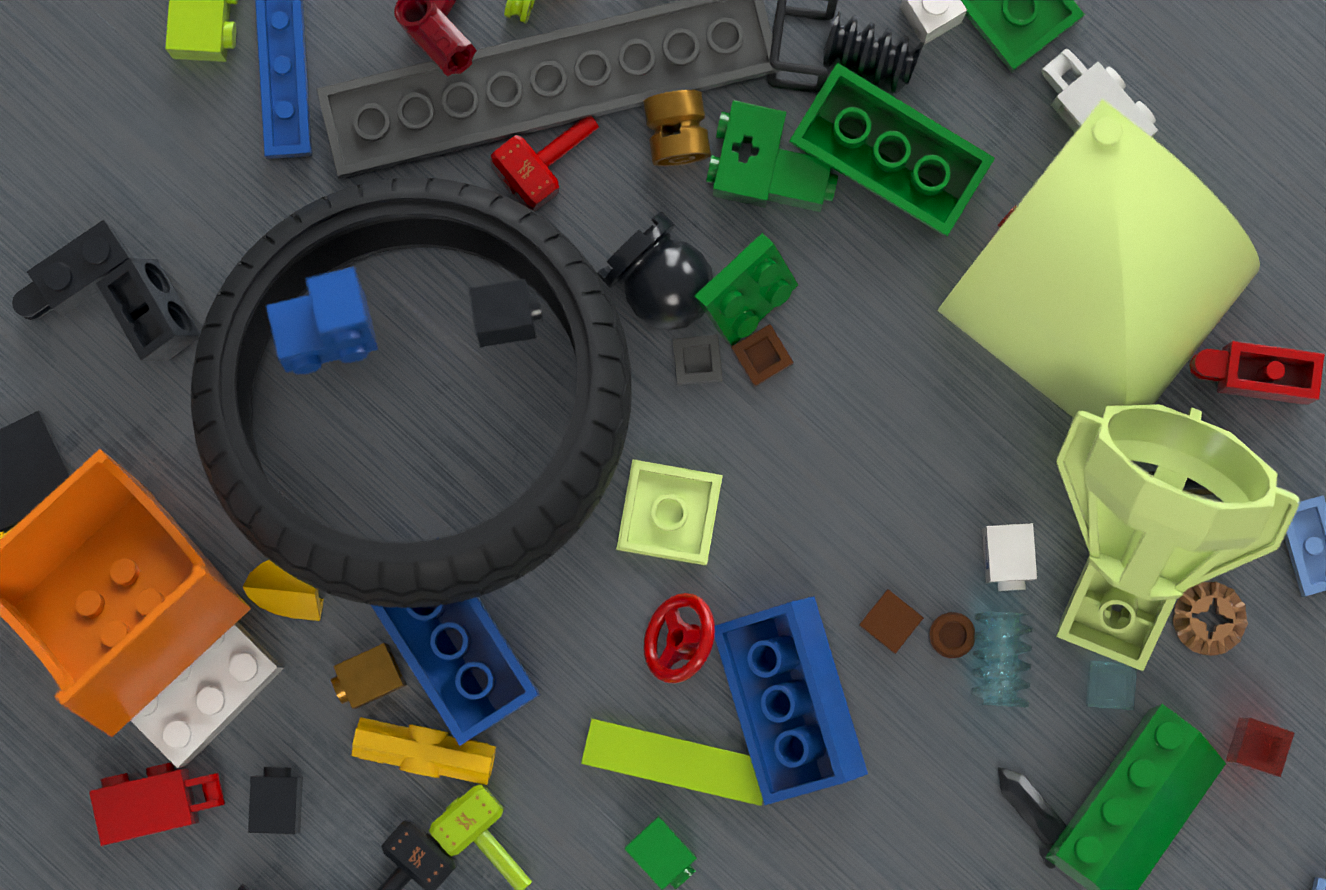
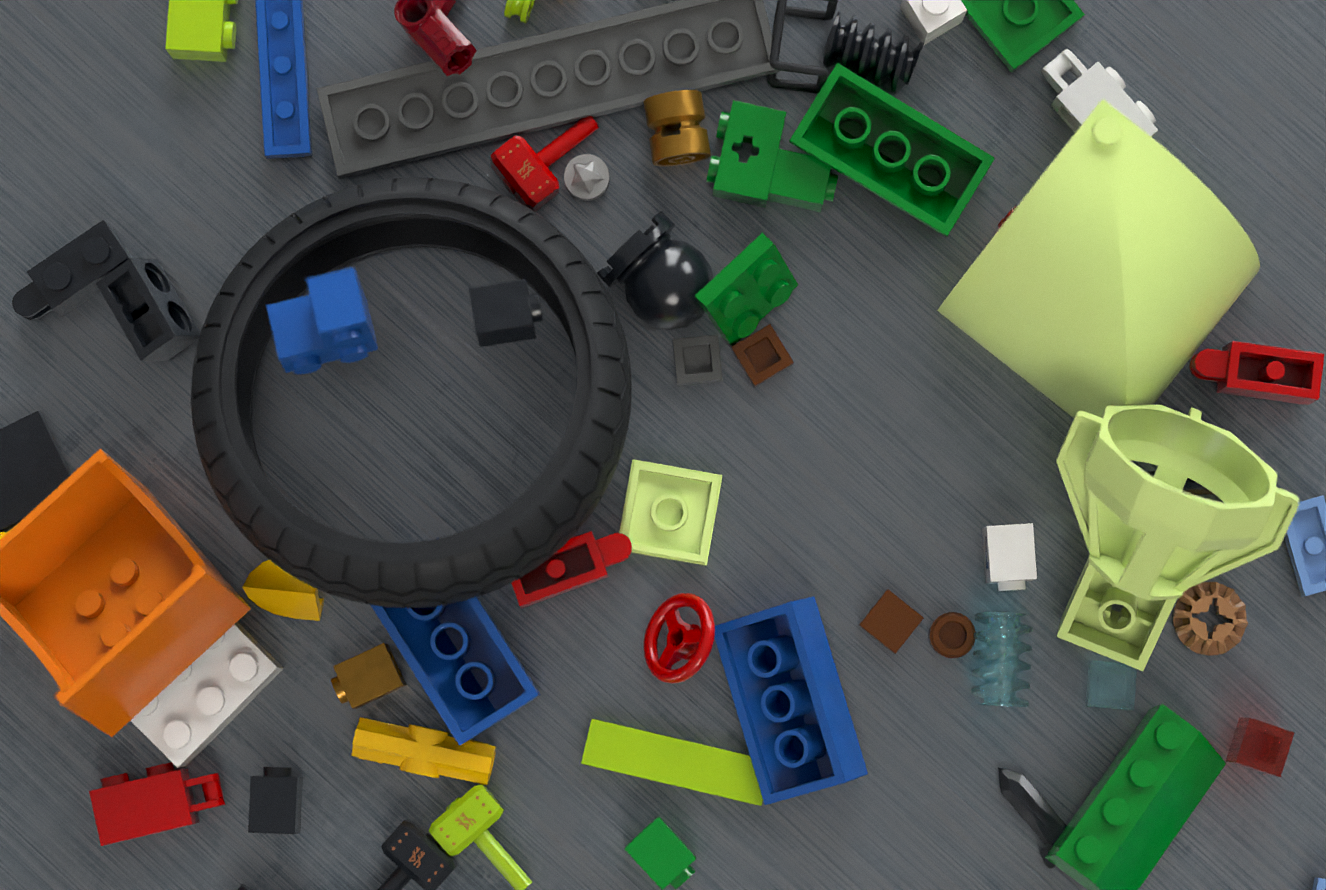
none -> red brick [511,531,632,608]
none -> light grey tile [564,154,610,202]

